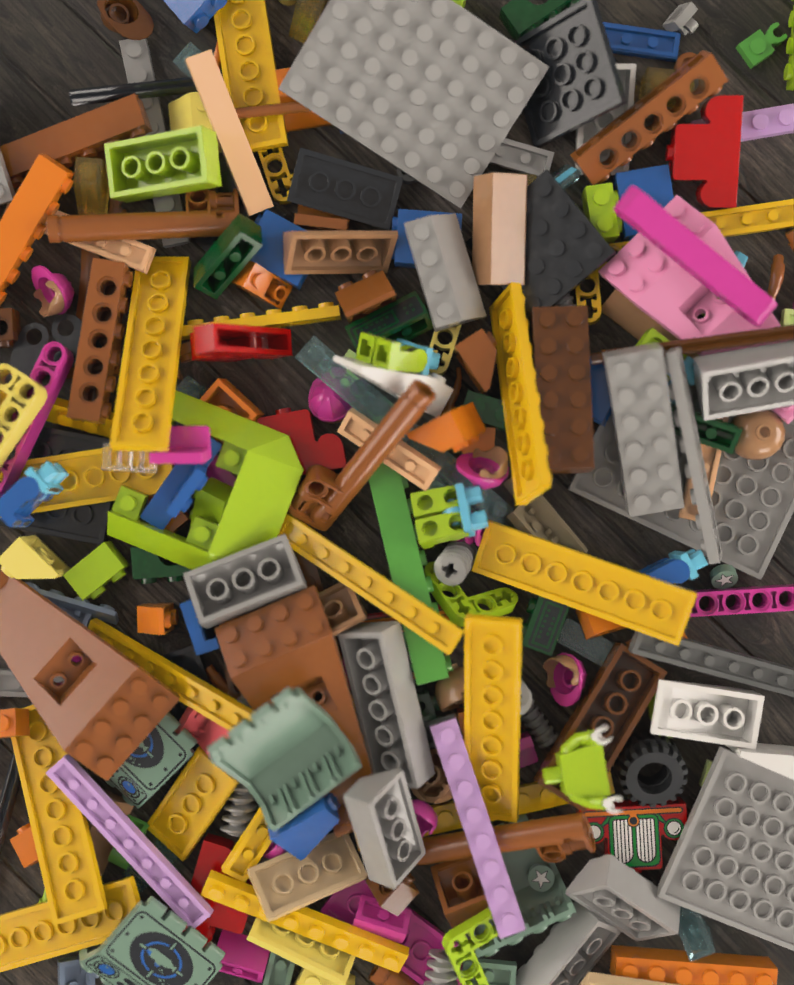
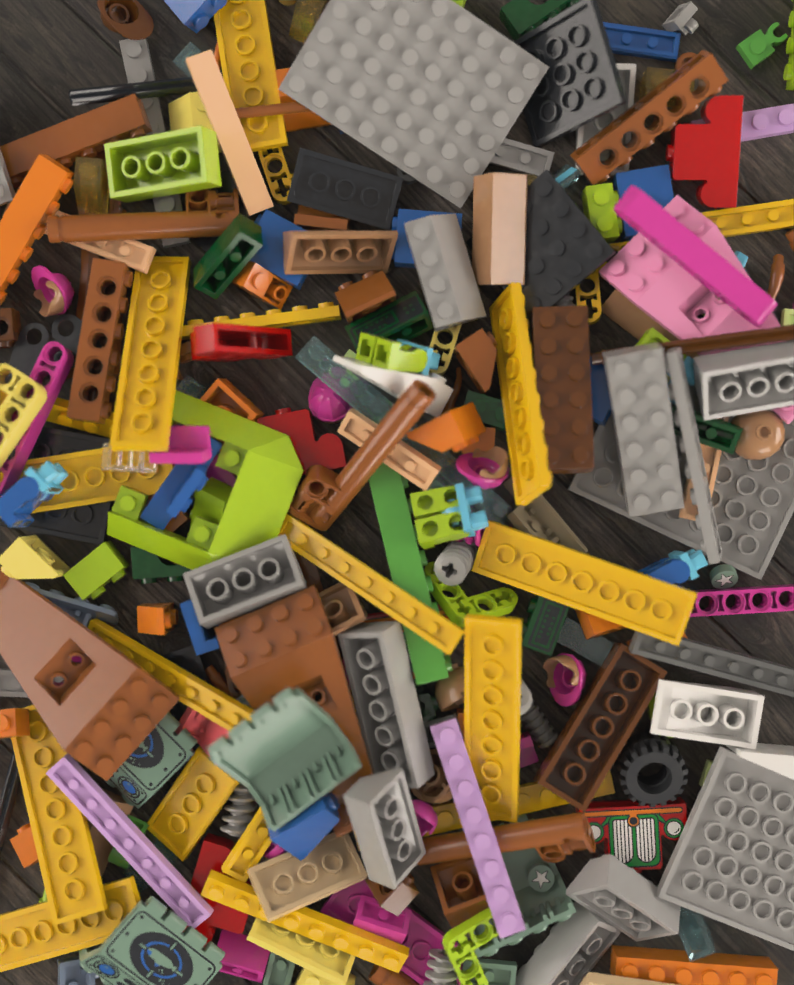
lime torso [542,725,623,814] -> none

